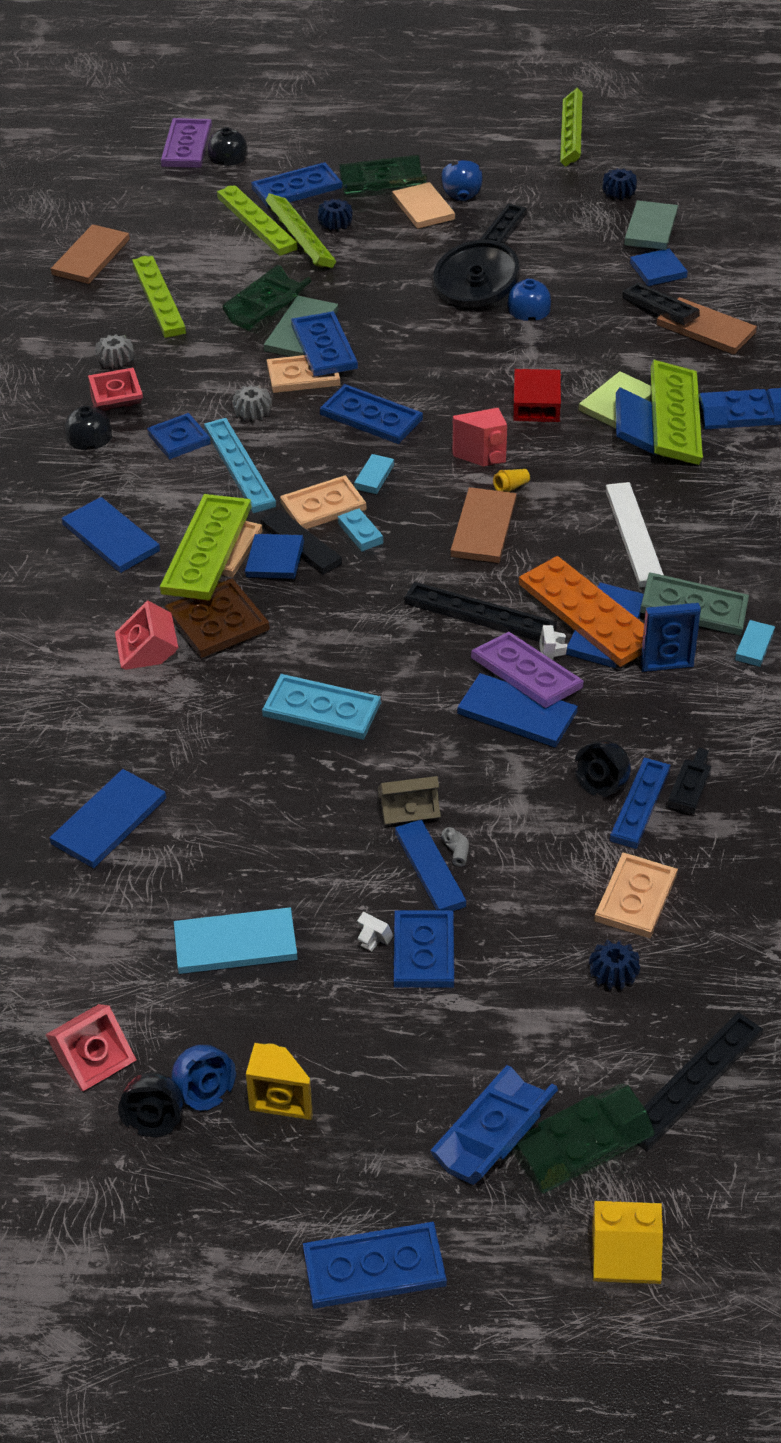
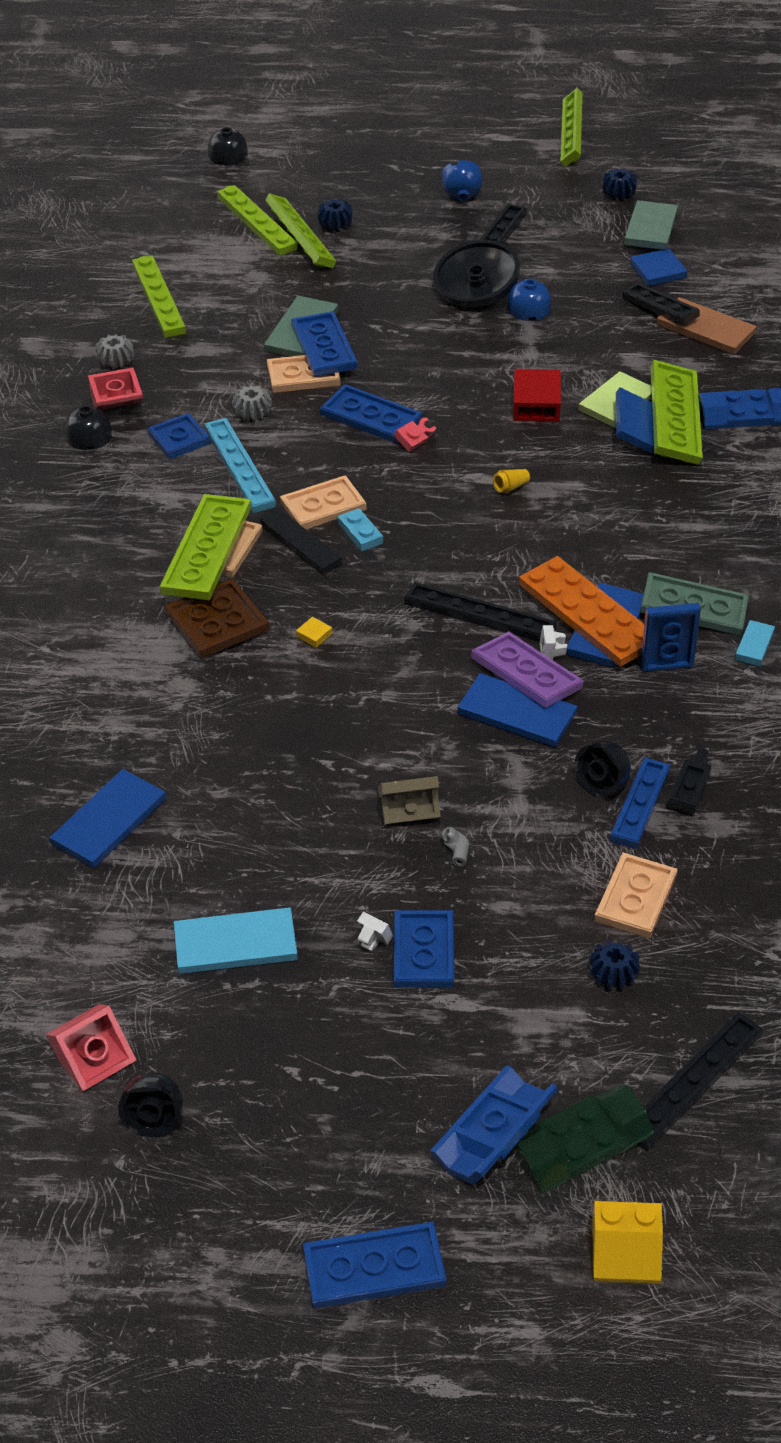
nougat tile [51,224,130,284] -> none
blue tile [62,497,160,573] -> none
coral slope [115,600,178,670] -> none
medium lavender tile [161,118,212,168] -> none
blue cylinder [171,1045,236,1110] -> none
clear green piece [222,265,312,331] -> none
blue tile [245,534,304,579] -> none
yellow slope [246,1043,313,1120] -> none
blue tile [251,162,342,208] -> none
medium azure tile [262,674,381,740] -> none
clear green piece [339,155,427,195] -> none
medium azure tile [354,454,394,494] -> none
light nougat tile [392,182,455,229] -> none
blue tile [395,820,466,911] -> none
nougat tile [451,487,517,563] -> none
coral slope [452,408,507,467] -> none
white tile [606,482,663,588] -> none
none -> yellow tile [296,617,333,648]
none -> coral plate [394,417,436,452]

